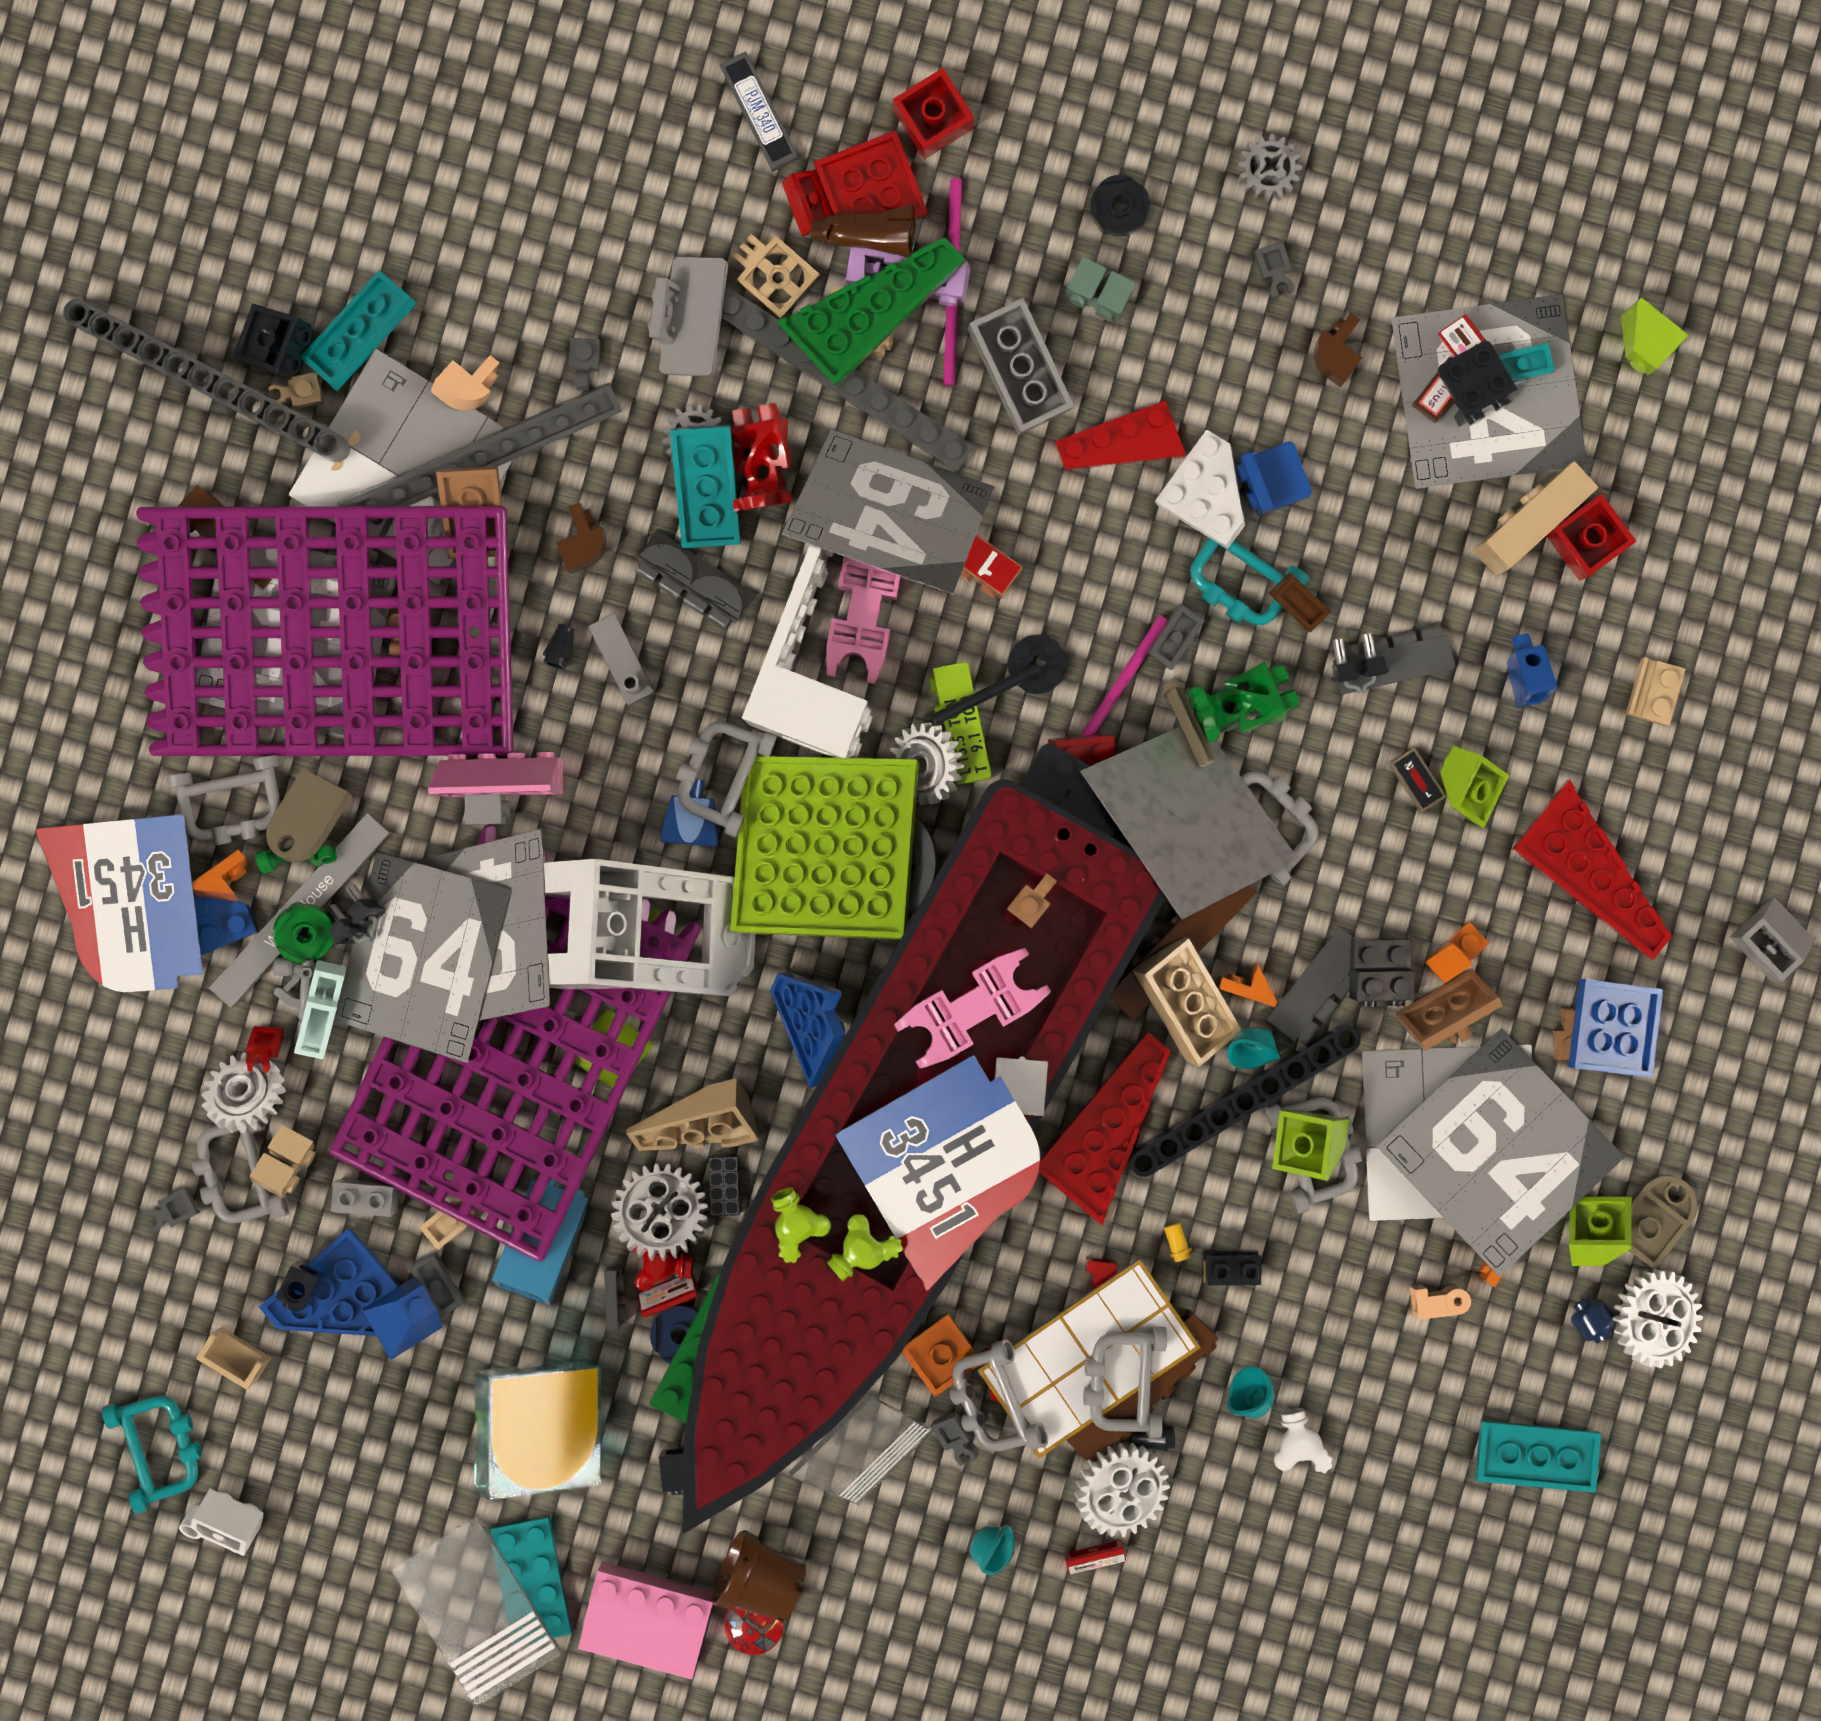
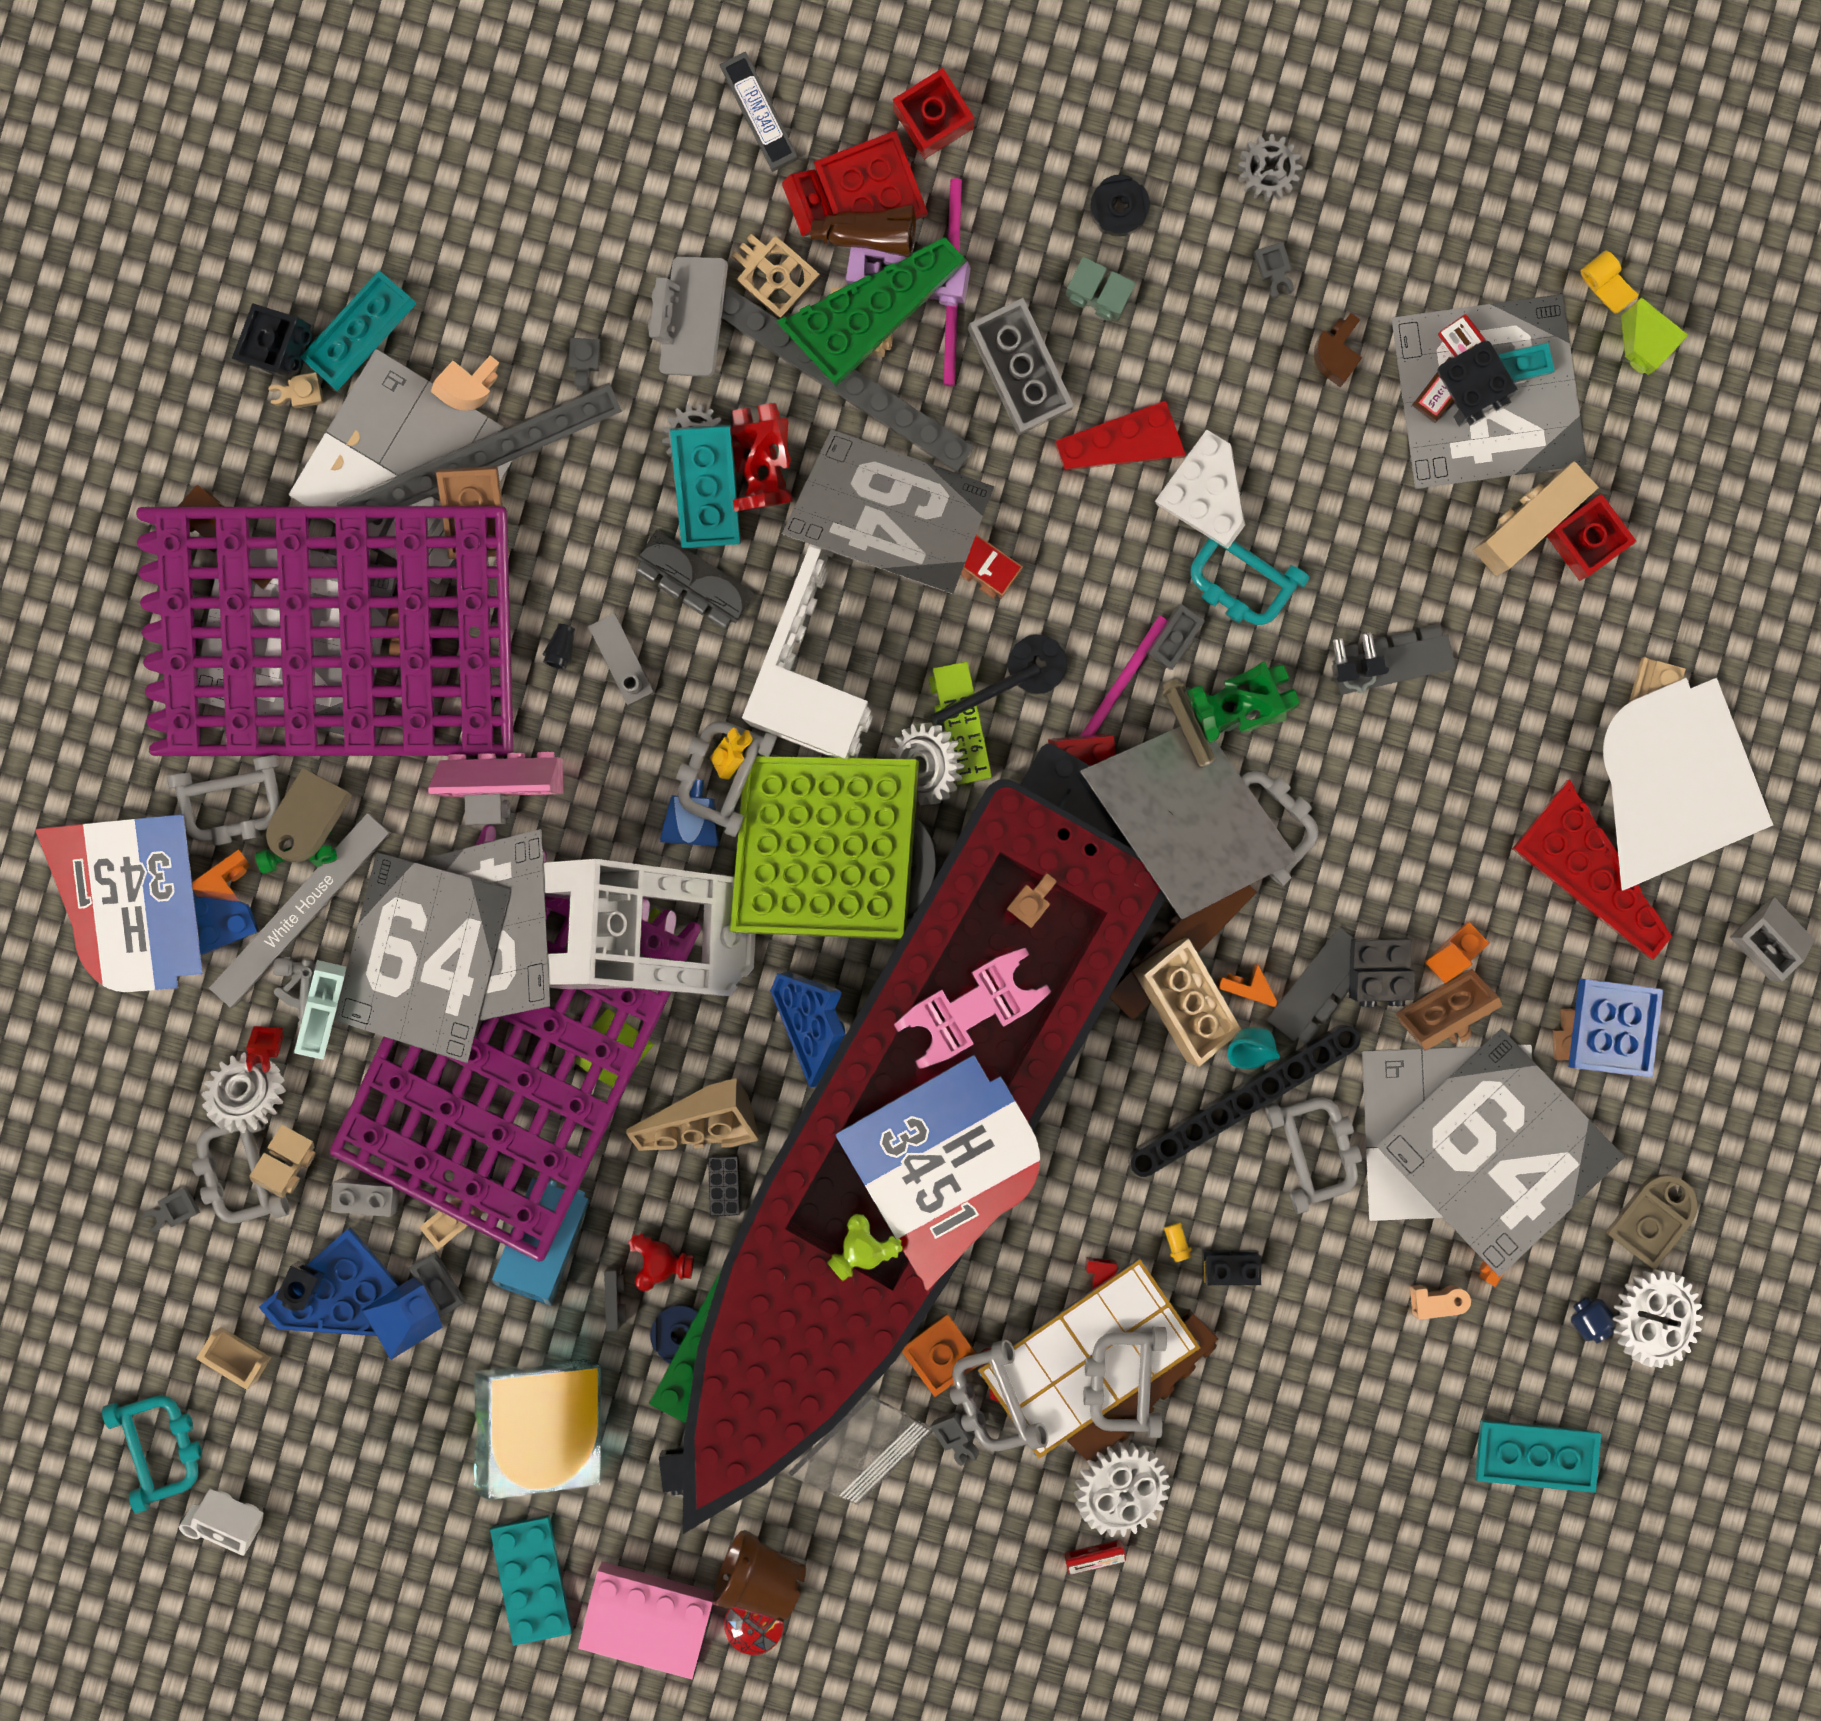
dark grey beam [63,299,350,462] -> none
green plate [272,902,334,963] -> none
black piece [328,884,385,944] -> none
clear piece [391,1515,563,1707] -> none
reddish brown brick [556,503,607,574] -> none
white gear [611,1164,709,1261] -> none
slope [638,1273,700,1318] -> none
lime animal [771,1187,831,1263] -> none
bright pink piece [827,556,901,685] -> none
teal helmet [970,1525,1014,1575] -> none
white piece [995,1056,1048,1116] -> none
red wing [1039,1032,1171,1225] -> none
black cone [1132,1421,1175,1452] -> none
teal helmet [1227,1366,1275,1419] -> none
blue bracket [1236,442,1312,516] -> none
reddish brown tile [1269,572,1331,633] -> none
lime slope [1272,1110,1349,1181] -> none
white animal [1274,1408,1333,1473] -> none
tile [1388,747,1447,813] -> none
lime slope [1440,746,1510,828] -> none
blue torso [1507,633,1558,708] -> none
lime slope [1569,1197,1632,1266] -> none
none -> yellow plate [710,727,753,780]
none -> yellow panel [1581,250,1639,314]
none -> white sticker [1603,678,1773,891]

